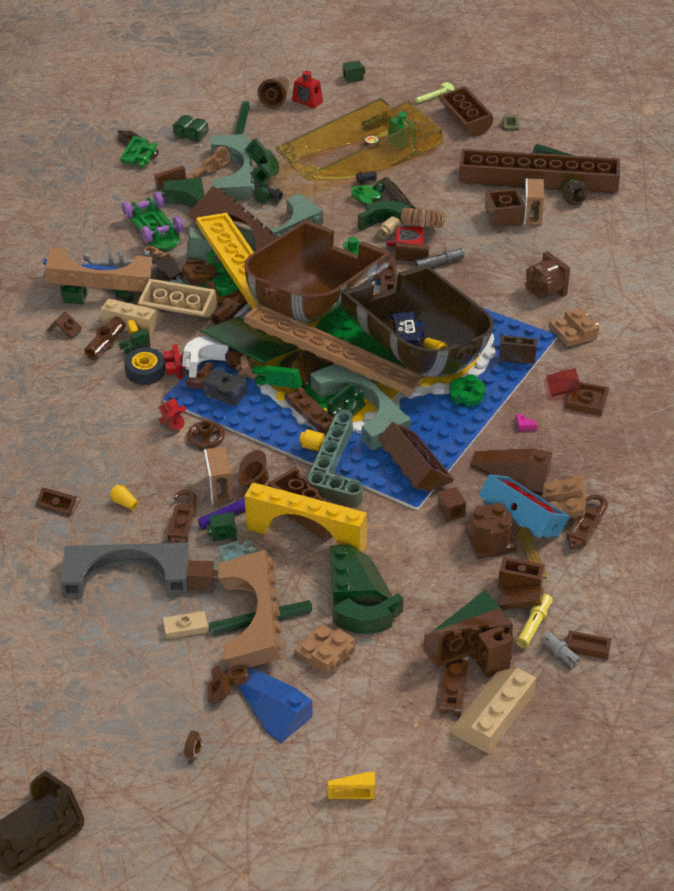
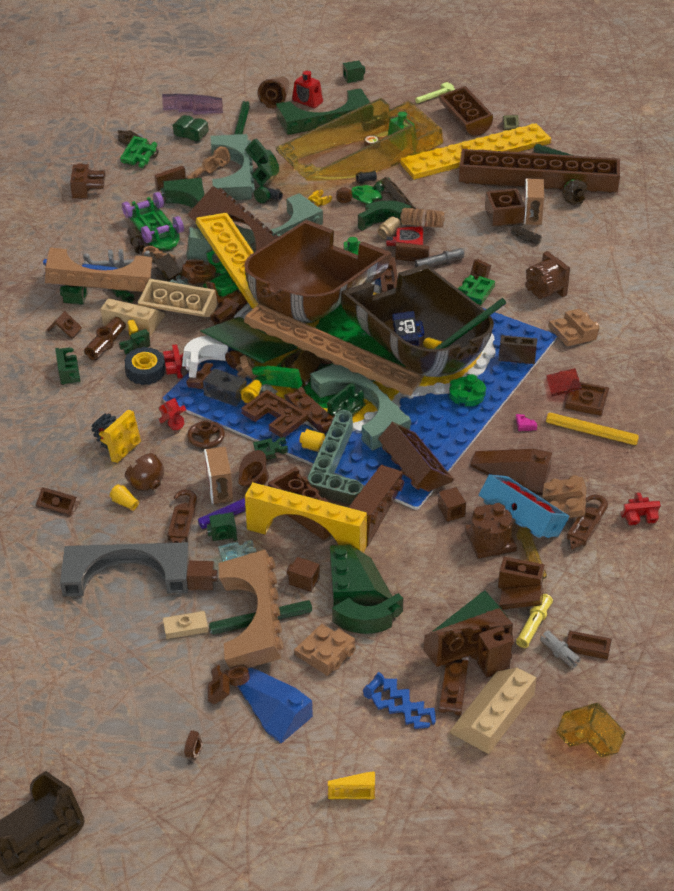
none -> dark green hinge [55,347,81,385]
none -> reddish brown brick [70,163,106,198]
none -> yellow plate [91,410,141,463]
none -> reddish brown cylinder [124,453,165,491]
none -> dark brown pin [127,227,145,254]
none -> clear purple slope [162,94,223,115]
none -> yellow cone [241,380,262,404]
none -> reddish brown plate [241,390,308,438]
none -> dark green plate [253,437,289,460]
none -> dark green arch [276,88,373,135]
none -> reddish brown brick [286,557,320,592]
none -> yellow piece [308,190,332,207]
none -> reddish brown tile [336,187,352,203]
none -> reddish brown wedge [348,465,404,547]
none -> blue piece [363,672,436,729]
none -> yellow plate [400,123,551,179]
none -> dark green bar [431,298,506,349]
none -> green plate [457,275,495,305]
none -> reddish brown tile [470,259,491,279]
none -> dark brown axle [511,225,542,245]
none -> yellow axle [546,412,639,445]
none -> clear yellow brick [556,702,626,758]
none -> red hips [620,492,661,526]

